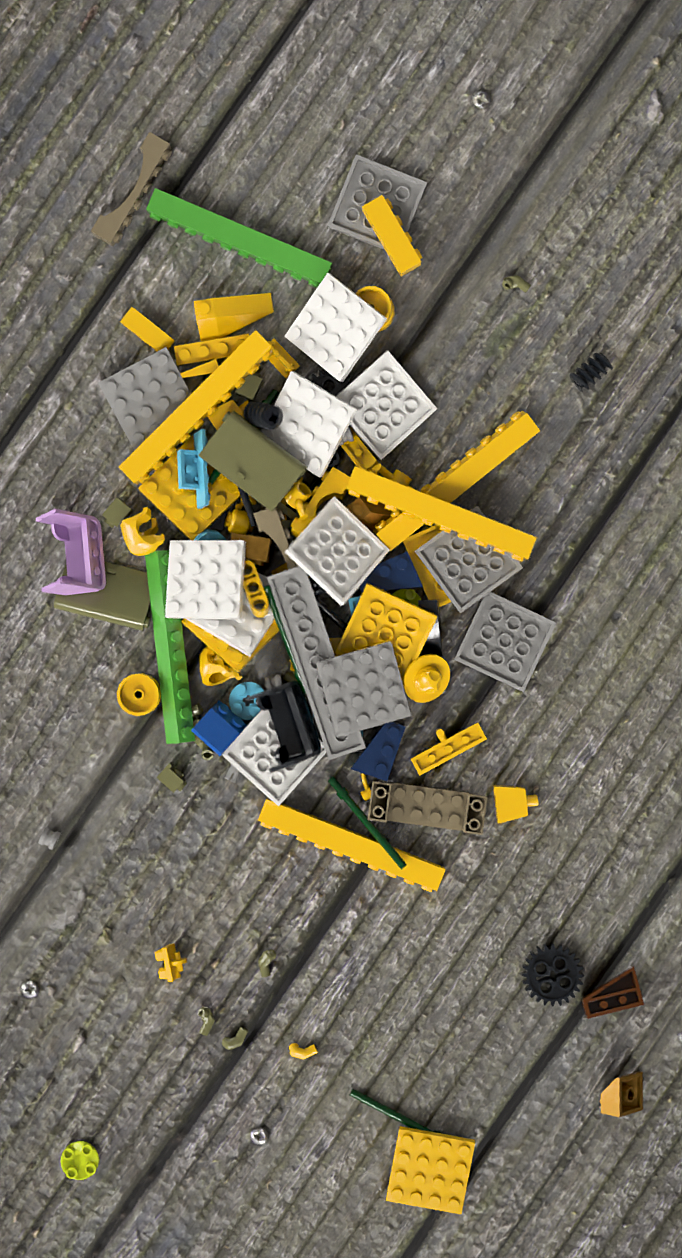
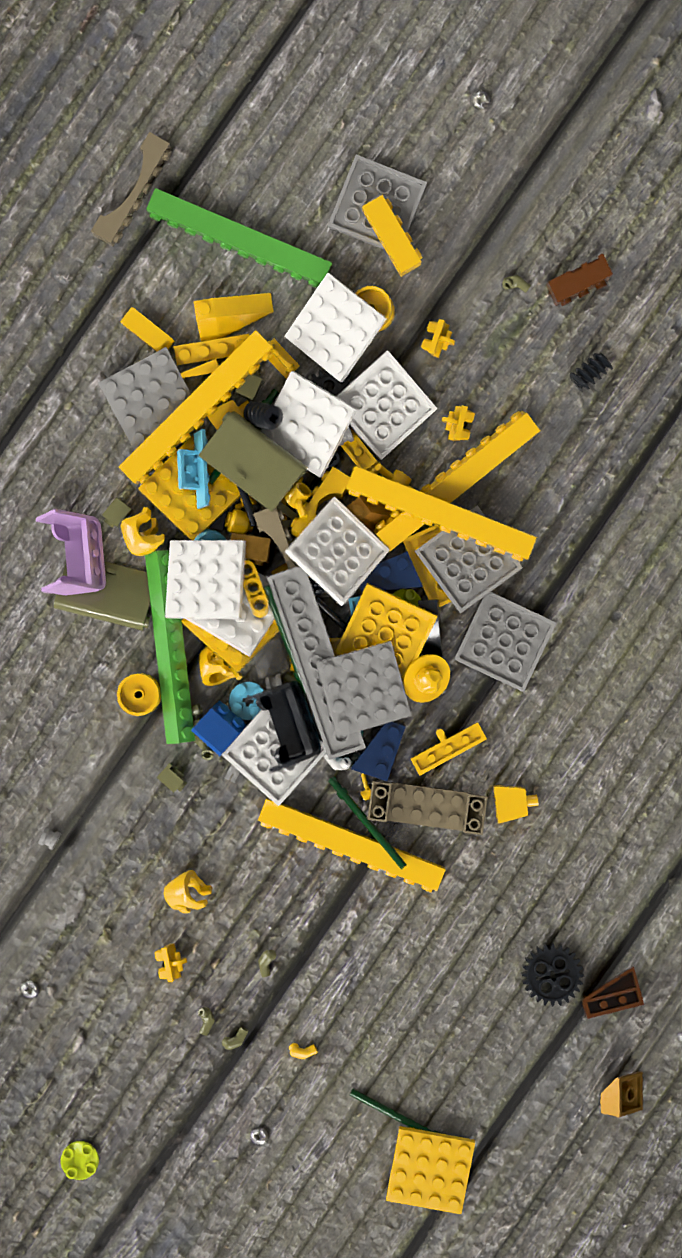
none -> yellow piece [164,870,212,913]
none -> white arm [323,753,351,770]
none -> yellow hips [421,319,455,358]
none -> yellow hips [441,405,475,441]
none -> reddish brown wedge [546,253,613,307]

